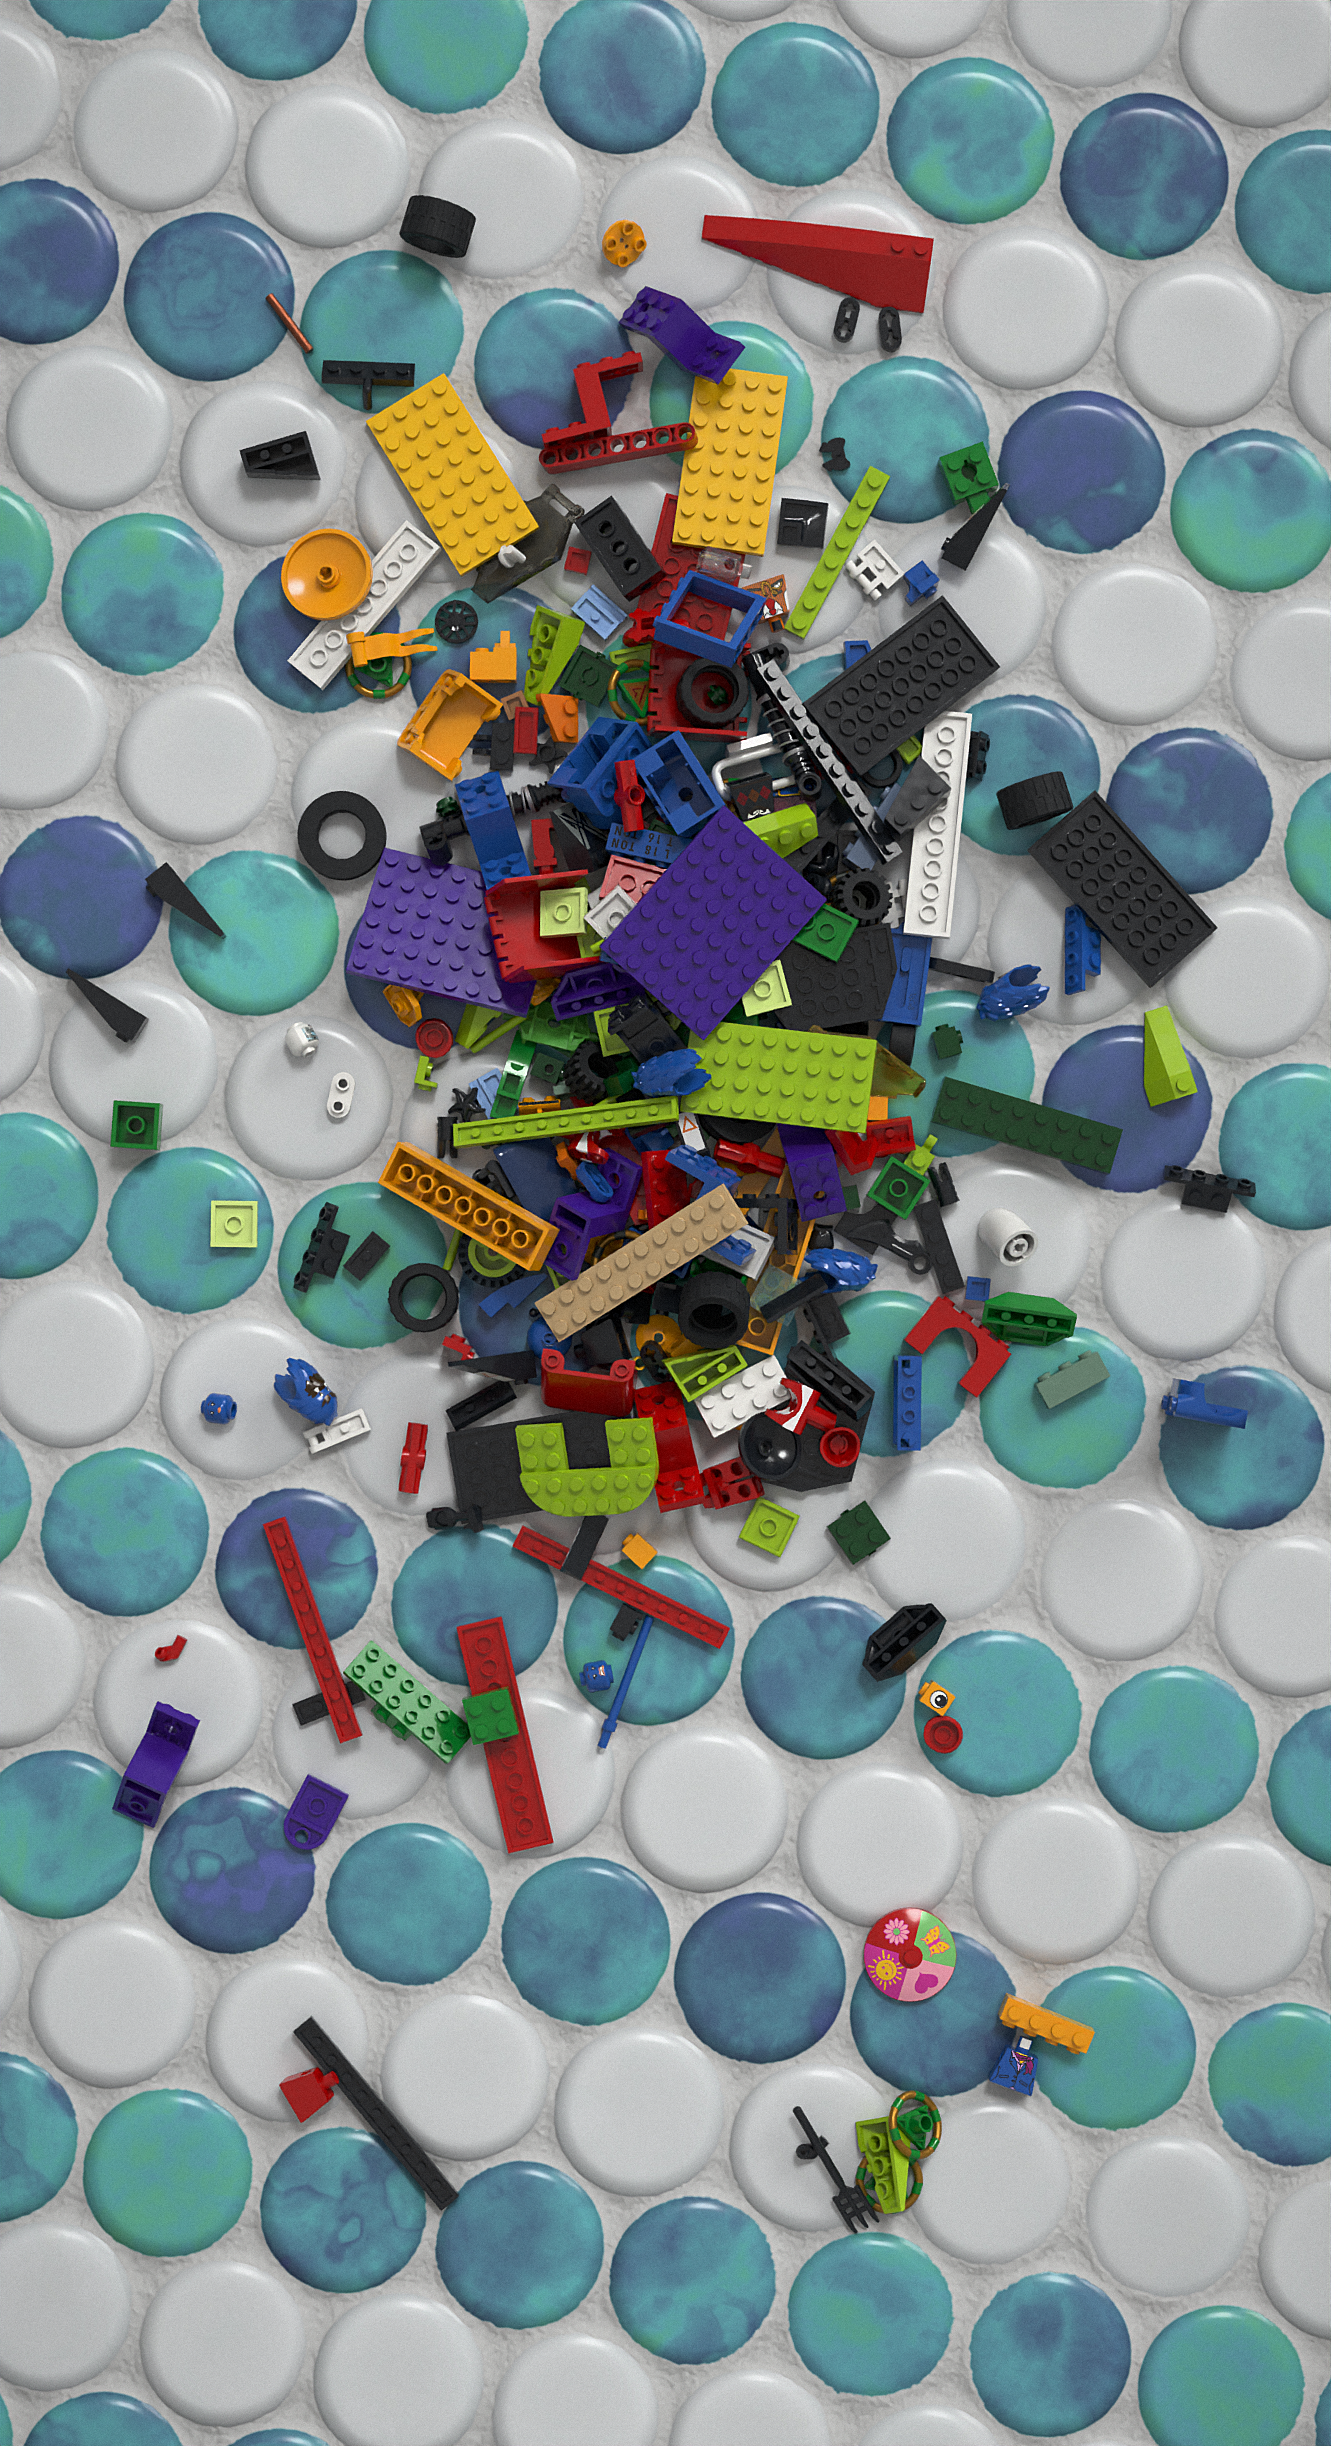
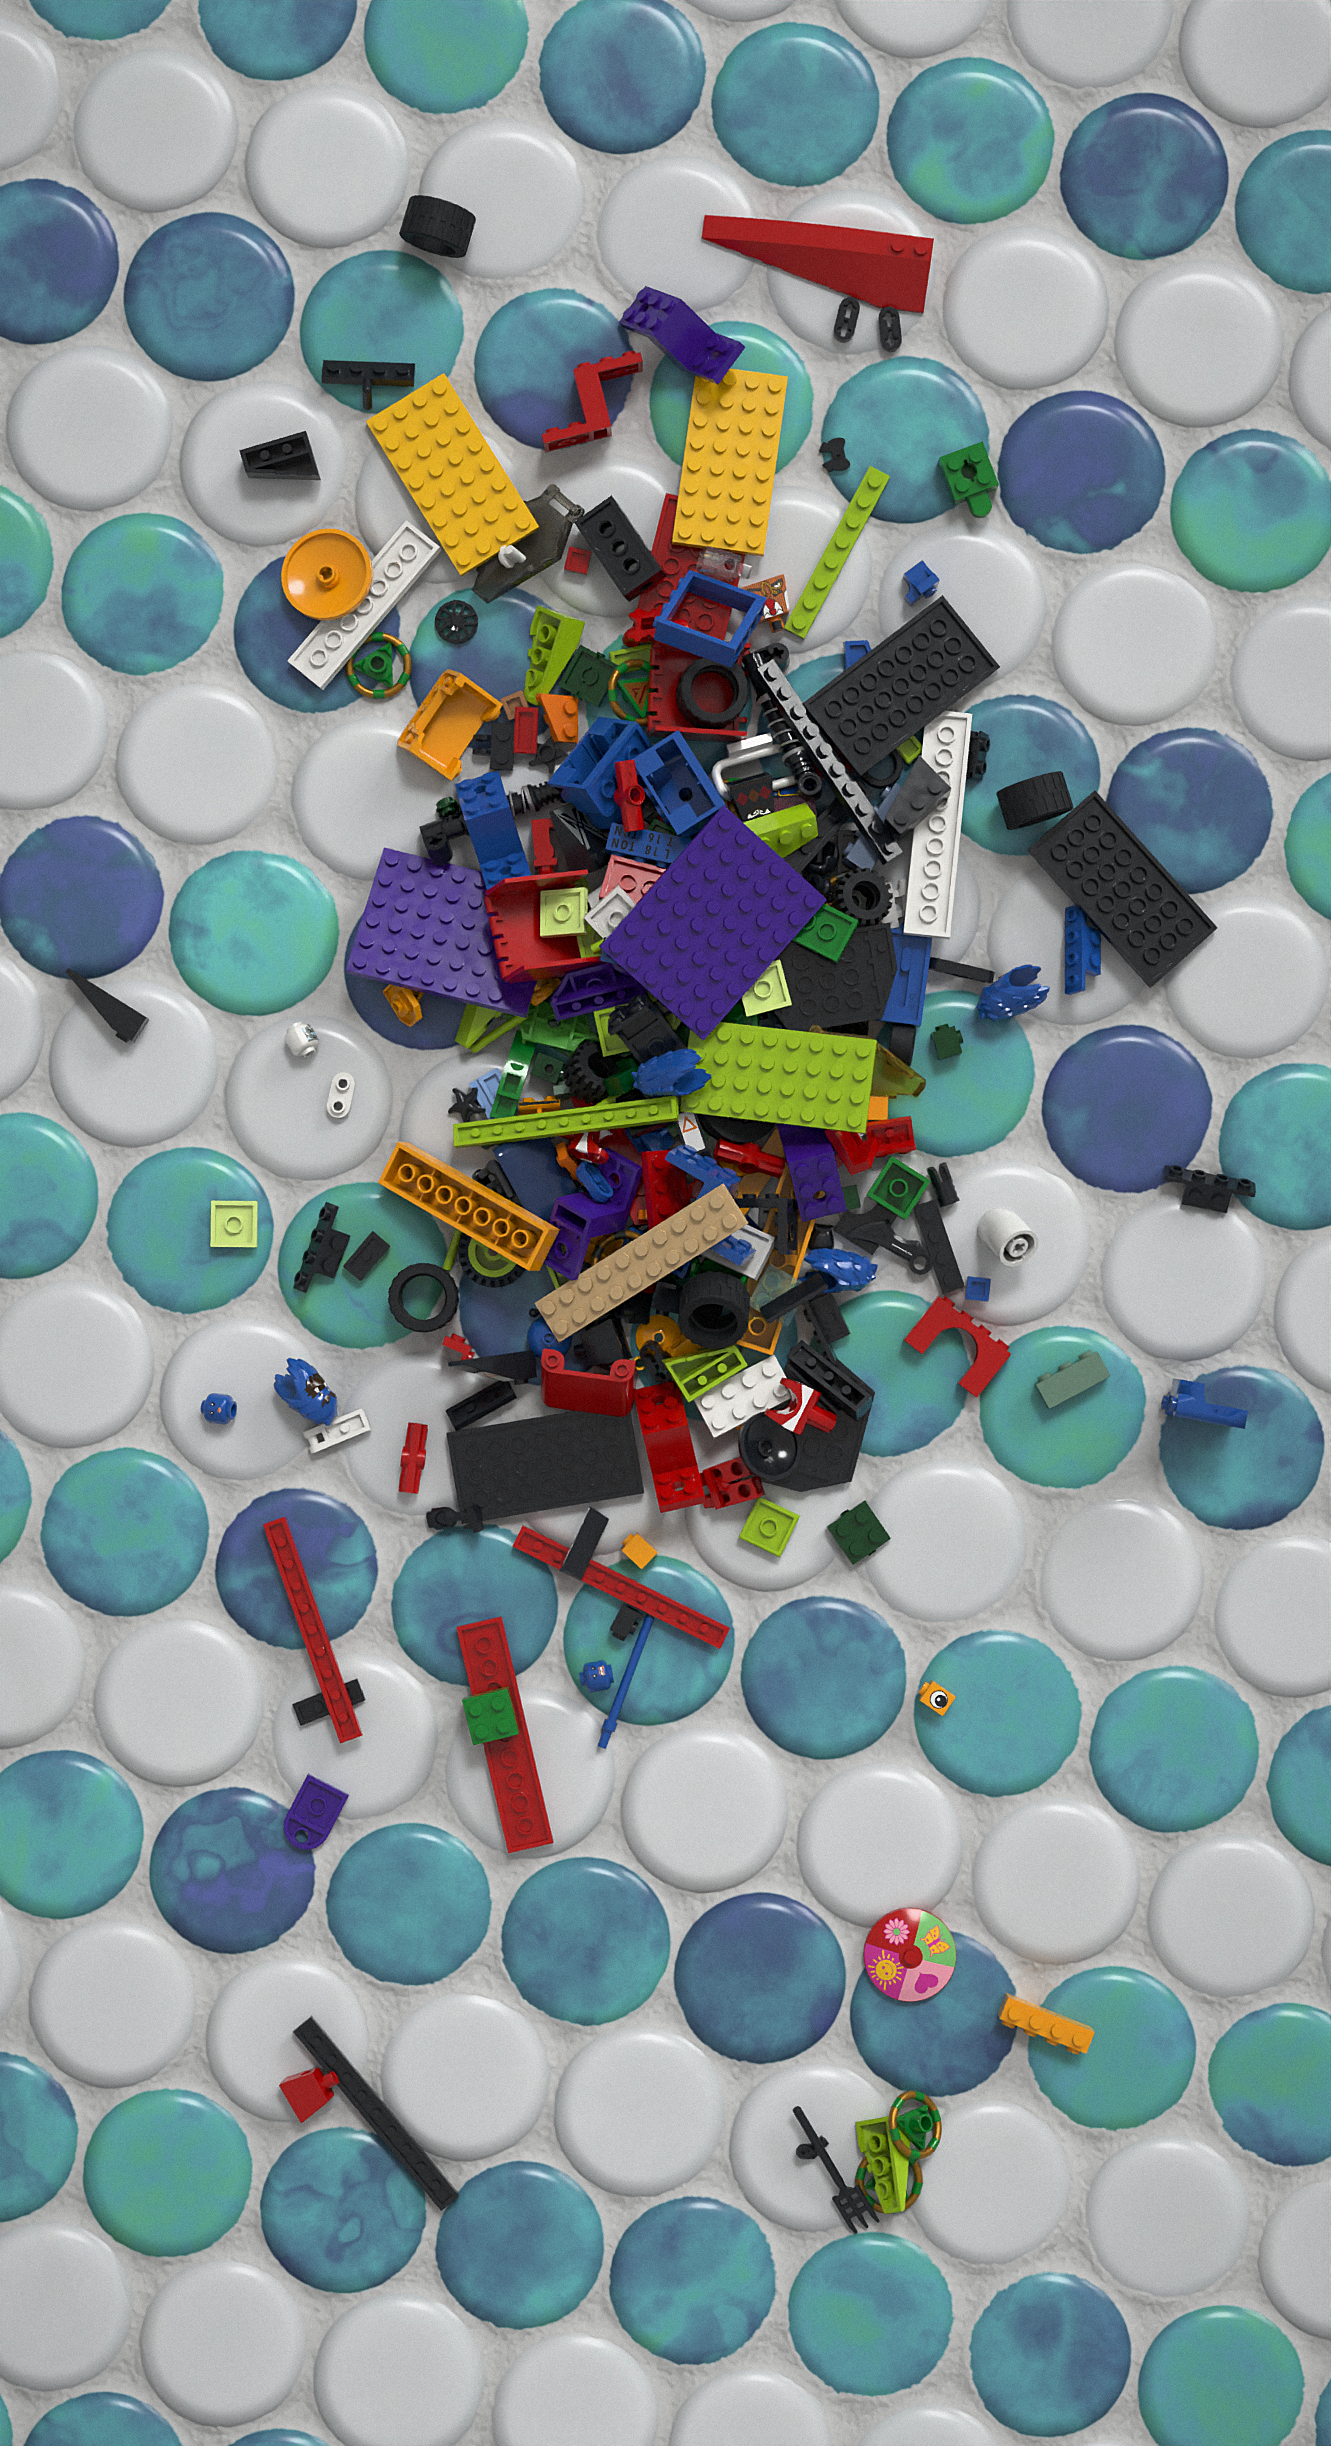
green brick [110,1100,163,1151] -> none
dark purple bracket [112,1701,200,1828] -> none
black slope [145,862,226,939] -> none
red arm [155,1635,187,1662] -> none
copper bar [265,293,314,354] -> none
black tyre [297,791,387,881] -> none
bracket [343,1640,471,1764] -> none
light orange flag [346,628,438,667] -> none
lime bracket [414,1055,438,1092] -> none
red piece [415,1018,453,1058] -> none
black hinge [437,1117,458,1158] -> none
light orange hinge [470,631,517,683] -> none
blue slope [478,1273,548,1318] -> none
lime plate [515,1417,659,1517] -> none
red beam [539,422,698,474] -> none
light blue plate [571,584,627,641] -> none
light orange plate [602,219,647,267] -> none
dark green plate [707,685,729,706] -> none
black plate [777,498,829,549] -> none
red helmet [820,1427,860,1467] -> none
white plate [845,539,904,601] -> none
black wedge [862,1603,947,1682] -> none
blue window [892,1355,922,1451] -> none
lime plate [904,1134,938,1176] -> none
red piece [923,1715,963,1754] -> none
dark green brick [930,1076,1123,1174] -> none
black slope [941,483,1010,571] -> none
green wedge [981,1292,1077,1346] -> none
blue torso [988,2036,1038,2096] -> none
lime wedge [1143,1005,1198,1107] -> none

